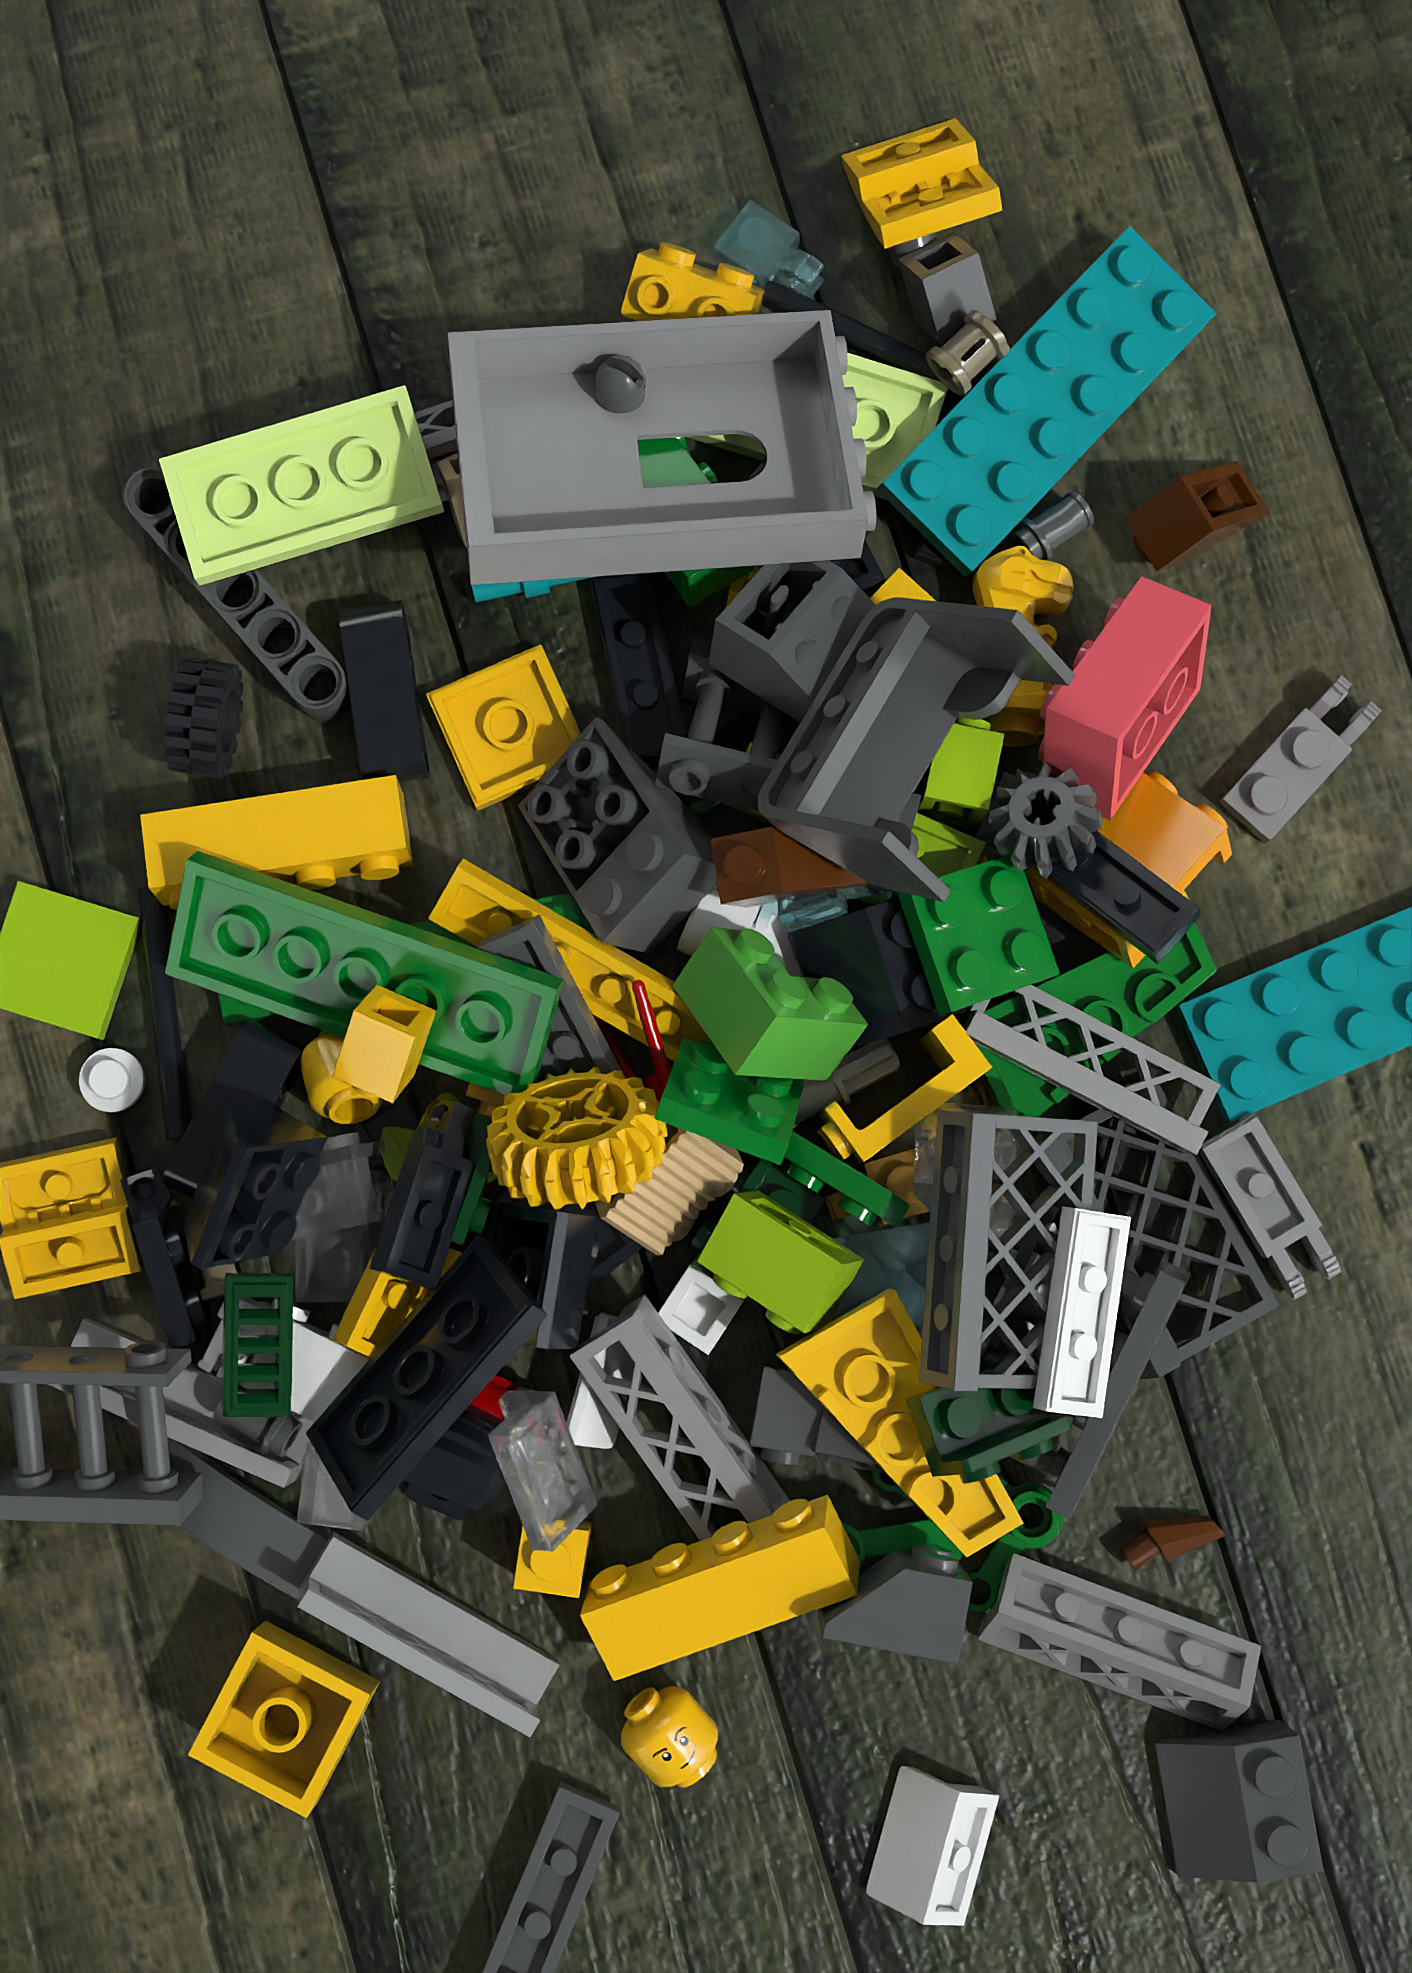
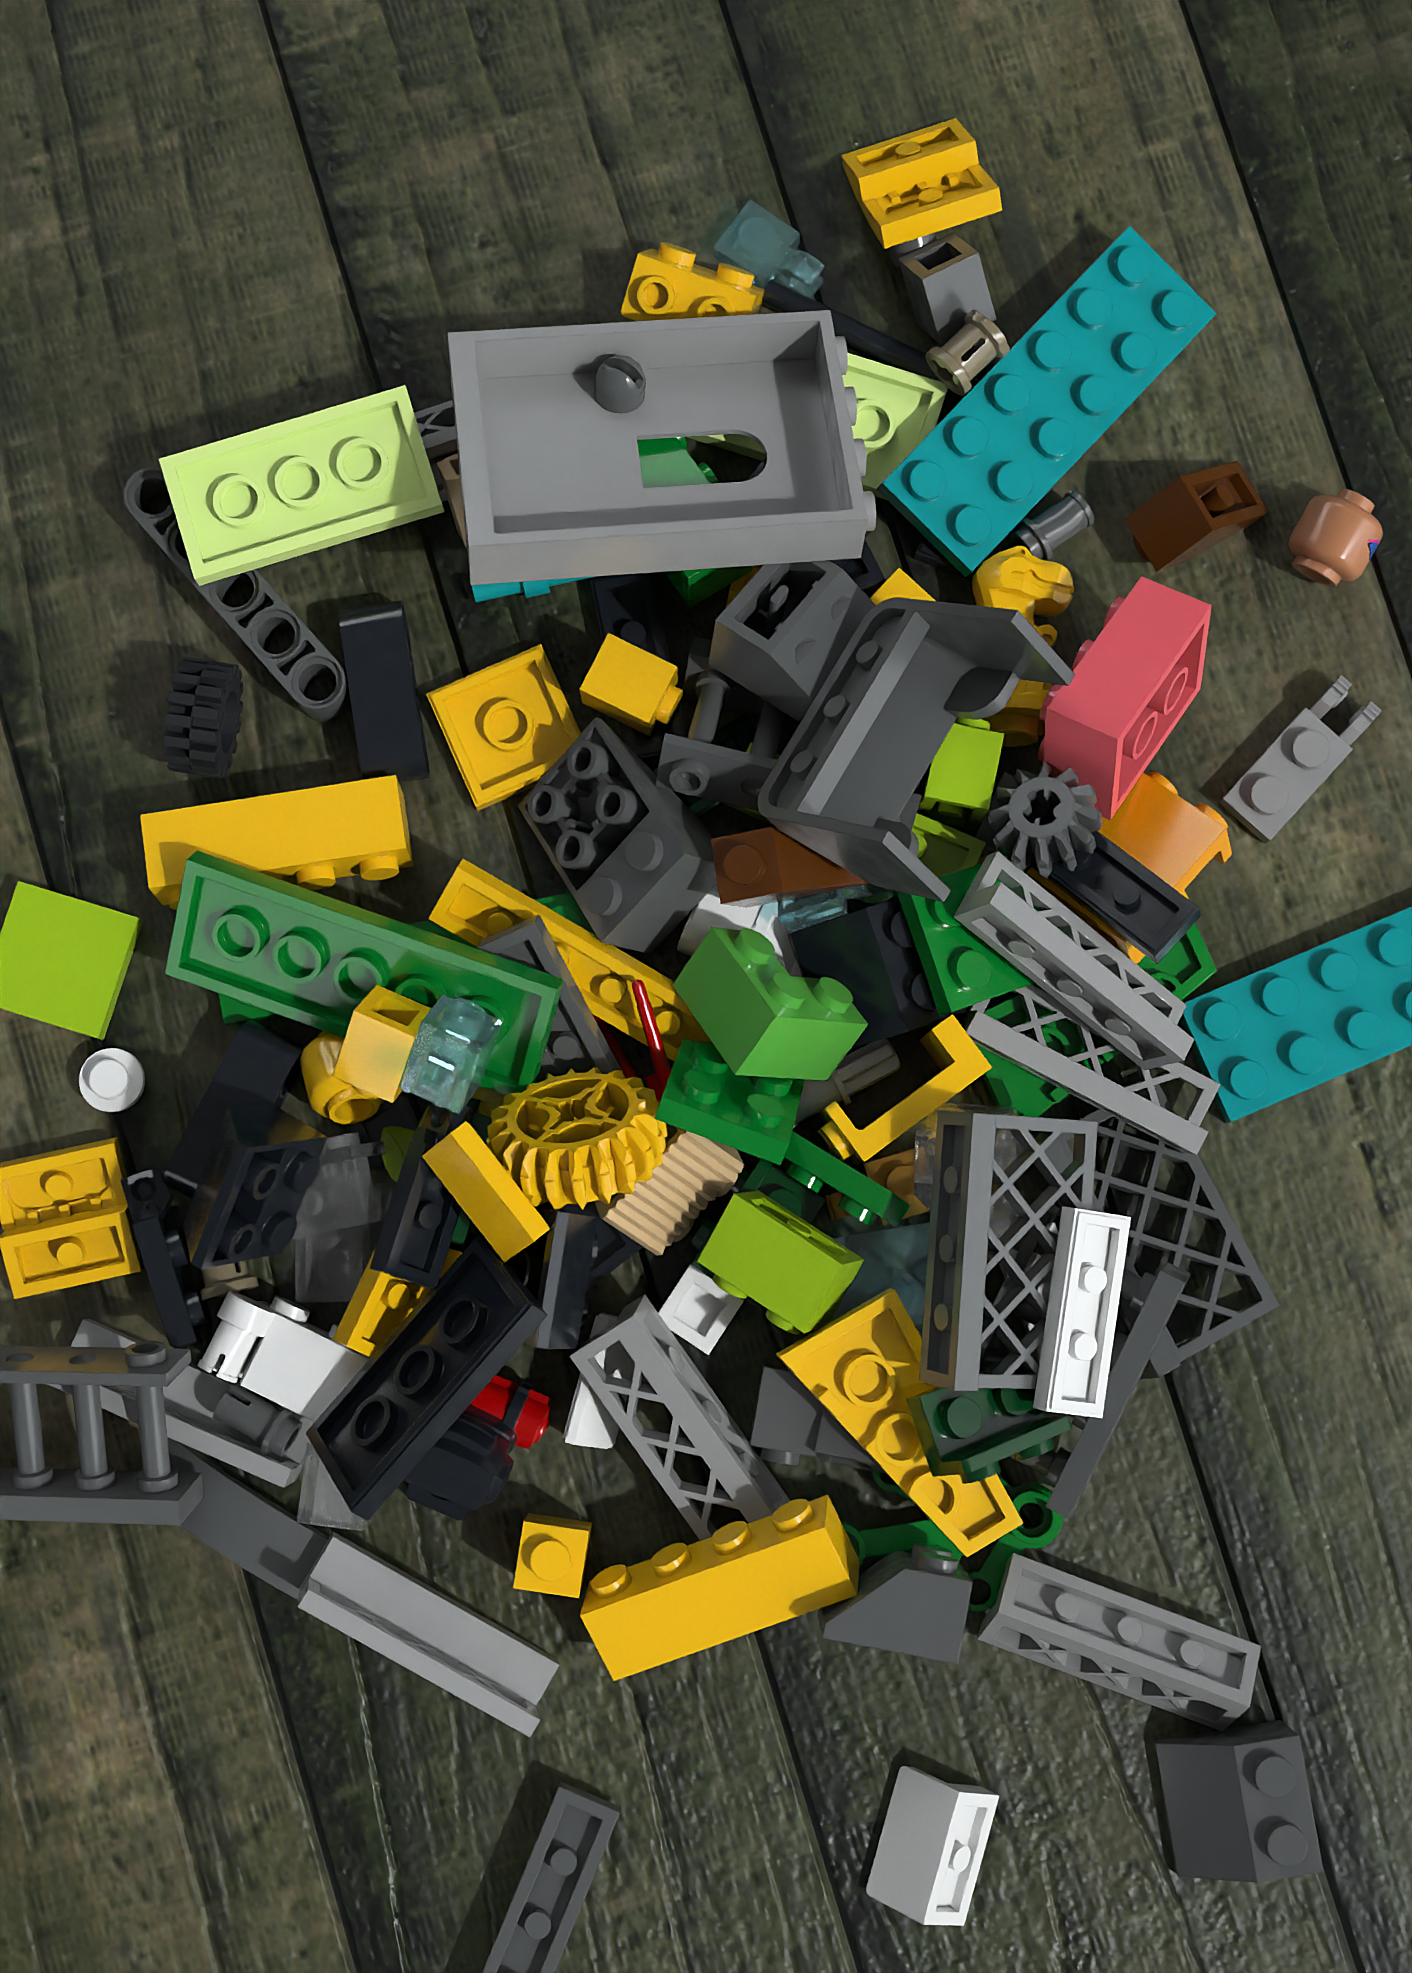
black bar [137,886,190,1140] -> none
yellow brick [188,1620,380,1818] -> none
dark green slope [220,1273,294,1417] -> none
clear bracket [488,1391,597,1552] -> none
yellow head [621,1686,718,1788] -> none
reddish brown bar [1120,1515,1226,1571] -> none
light grey hinge [1199,1114,1342,1300] -> none
none -> clear light blue brick [399,995,503,1114]
none -> yellow tile [422,1121,550,1262]
none -> yellow brick [579,633,683,736]
none -> light grey fence [954,851,1194,1070]
none -> nougat head [1287,489,1383,588]

